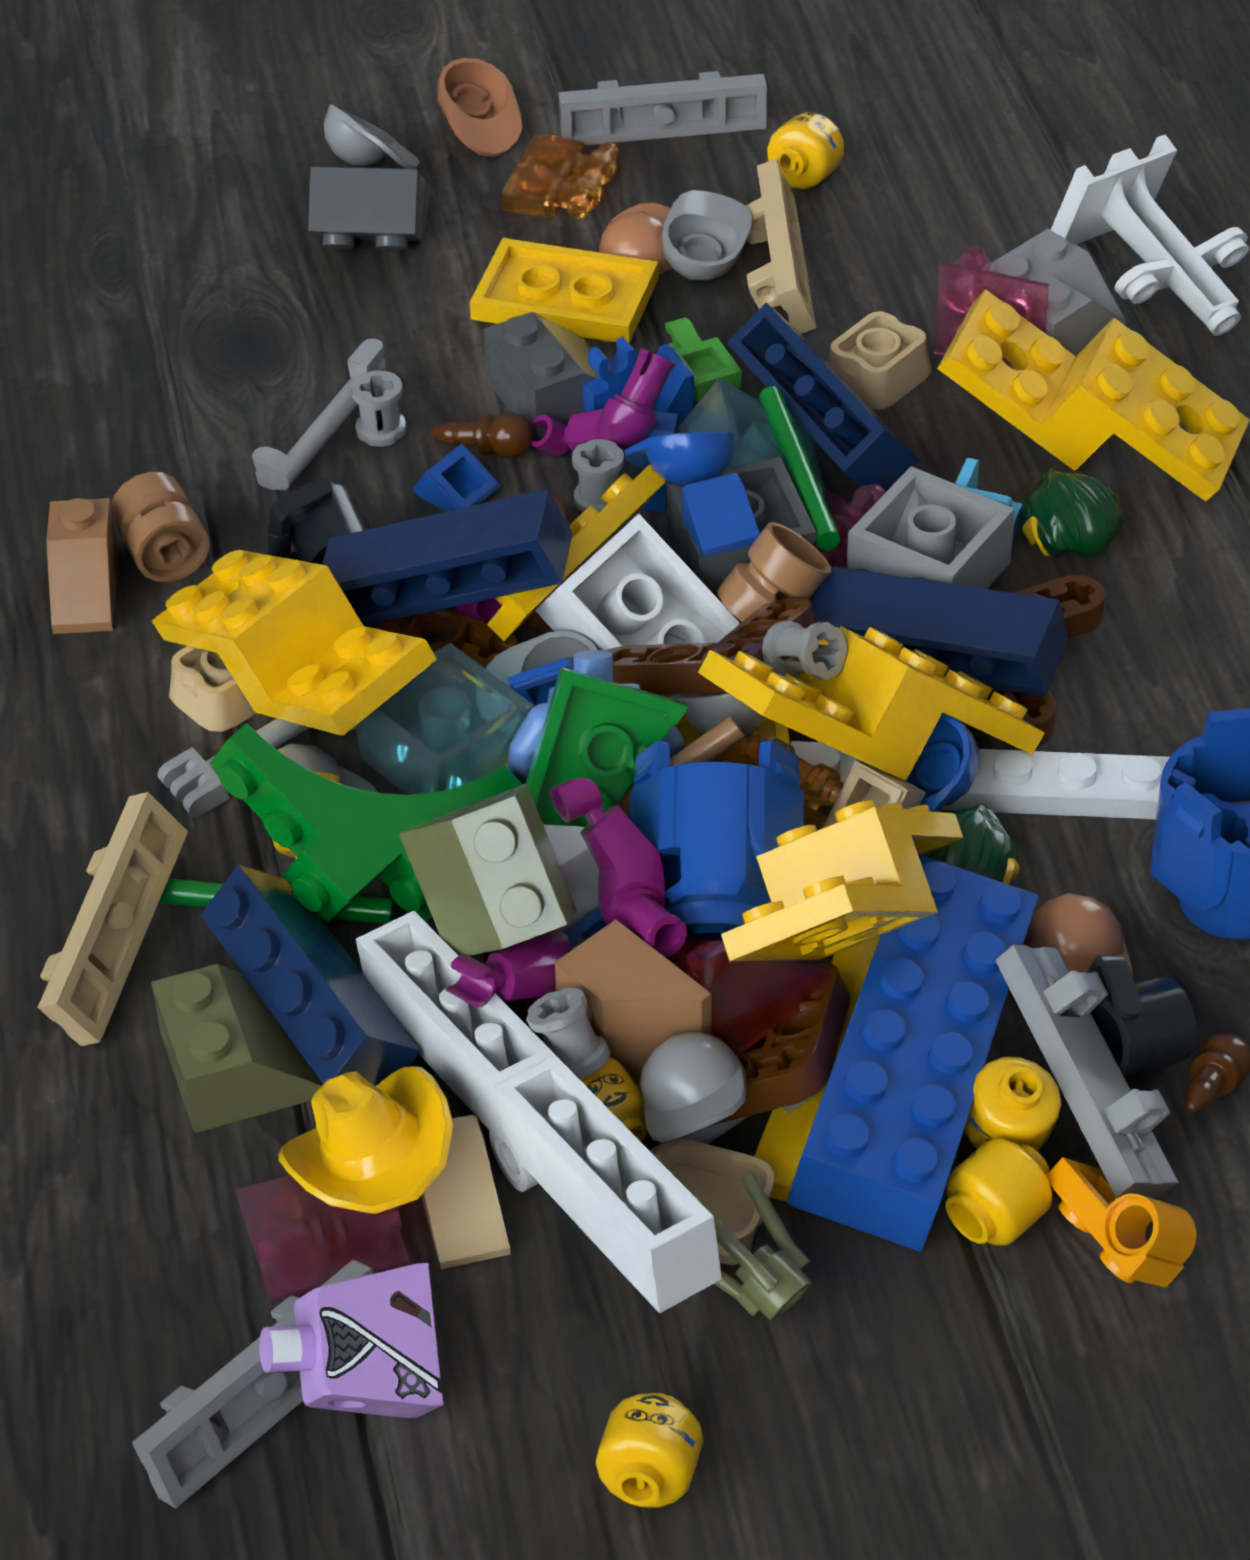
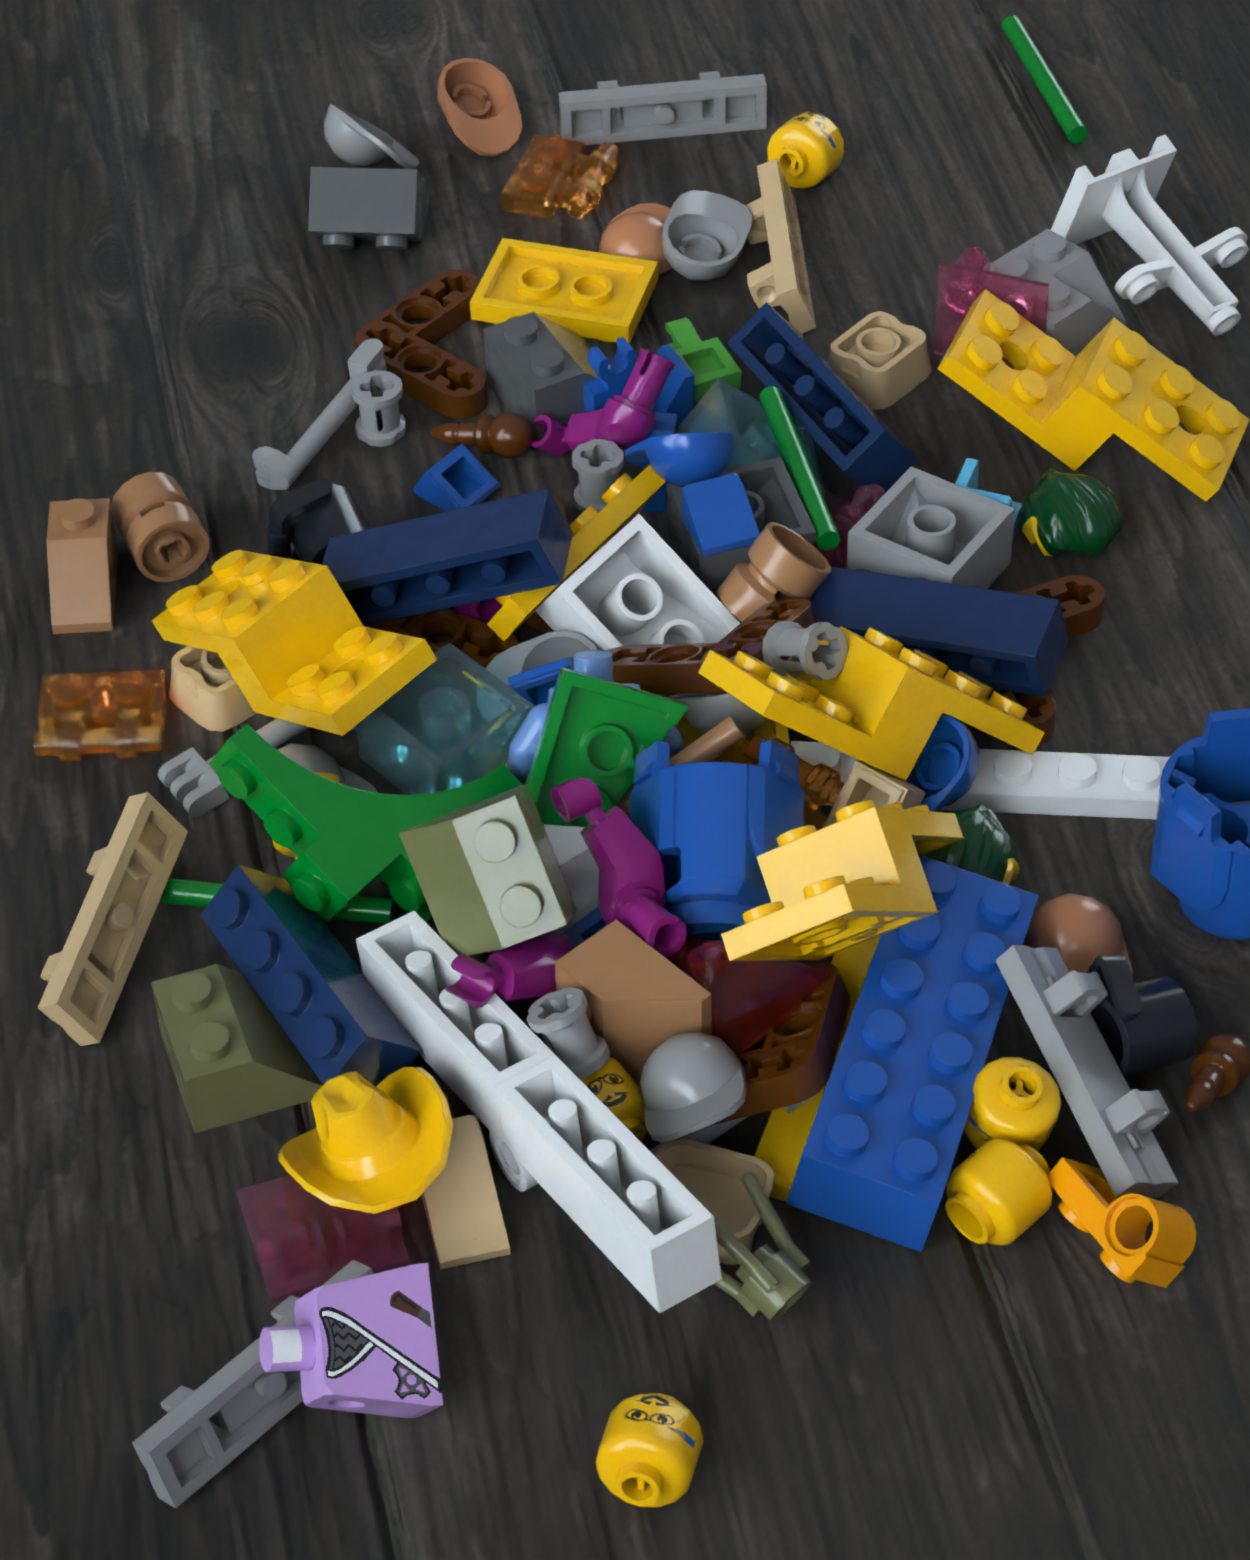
none -> clear orange plate [34,670,168,762]
none -> reddish brown beam [354,270,488,419]
none -> green bar [1001,15,1088,144]

